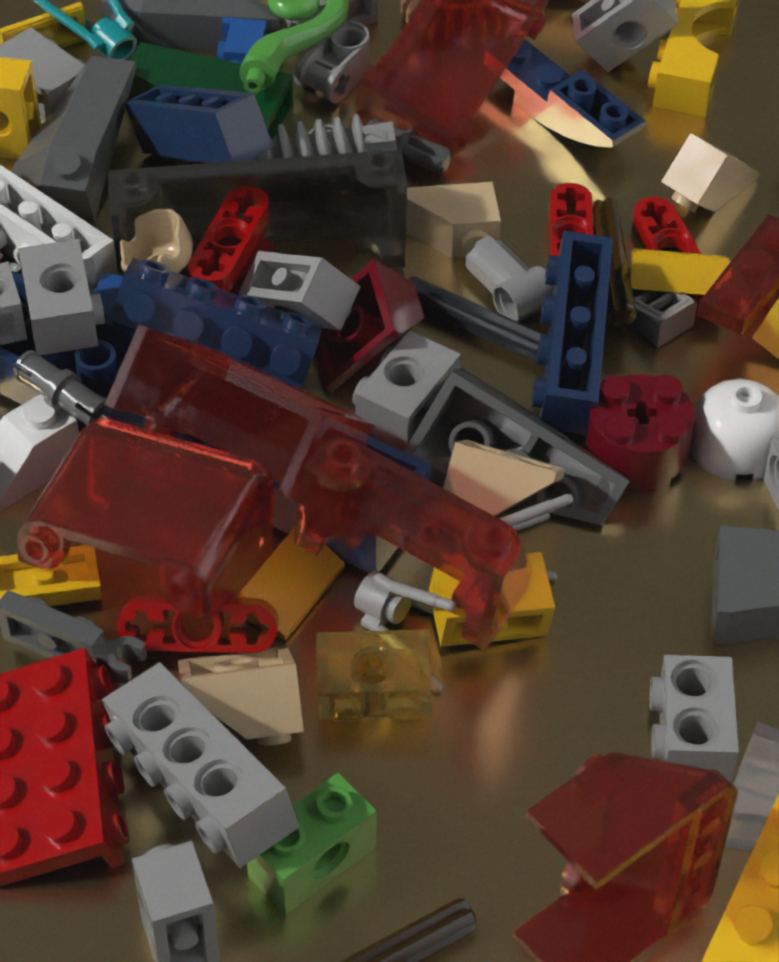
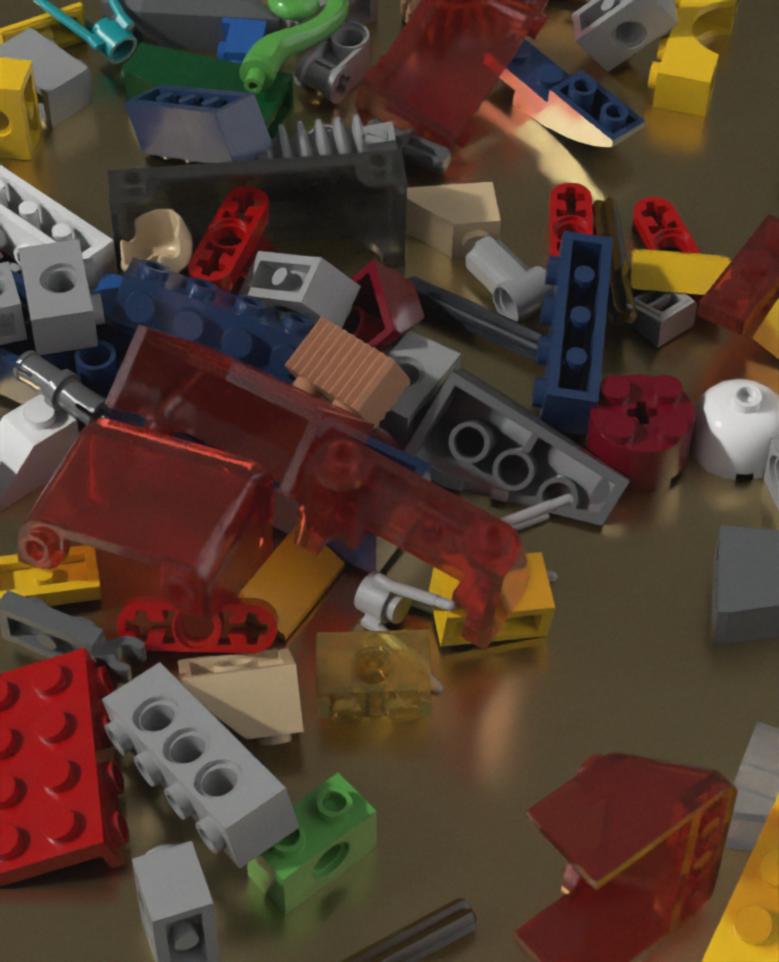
dark grey wedge [12,56,137,221] -> none
tan slope [439,440,566,523] -> none
light grey brick [649,654,739,784] -> none
tan slope [661,133,760,213] -> none
none -> nougat brick [284,316,411,429]

